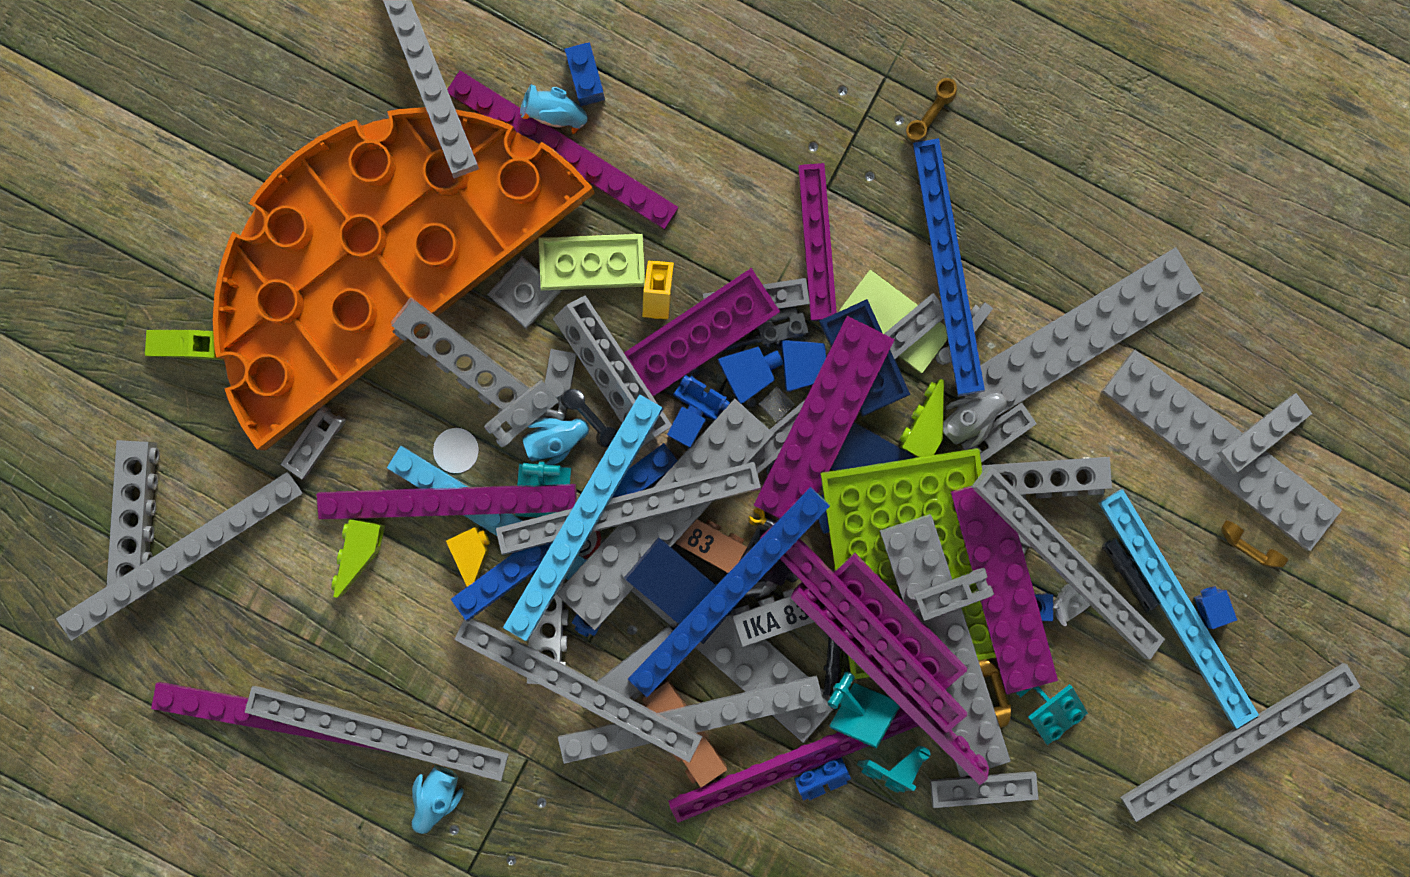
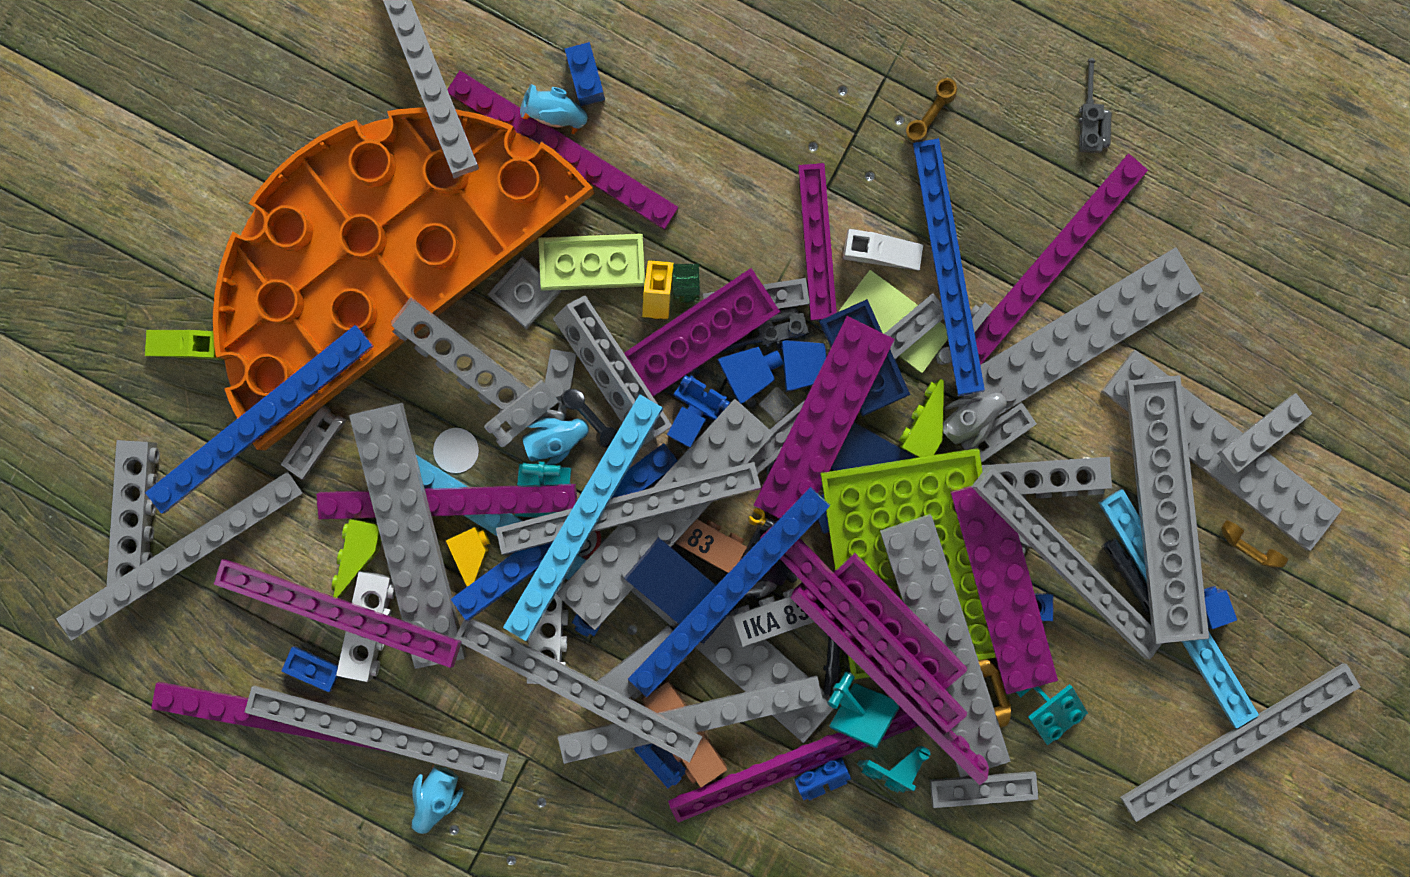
light grey plate [914,568,994,621] -> none
white hat [1053,584,1090,626] -> none
none -> blue plate [145,325,374,514]
none -> magenta plate [214,559,462,668]
none -> blue plate [281,646,338,692]
none -> white brick [336,570,395,682]
none -> light grey plate [349,402,467,669]
none -> blue hinge [634,743,686,788]
none -> clear green brick [673,264,700,303]
none -> white slope [842,229,923,271]
none -> magenta plate [975,153,1148,365]
none -> dark grey piece [1078,58,1112,153]
none -> light grey plate [1125,375,1209,644]

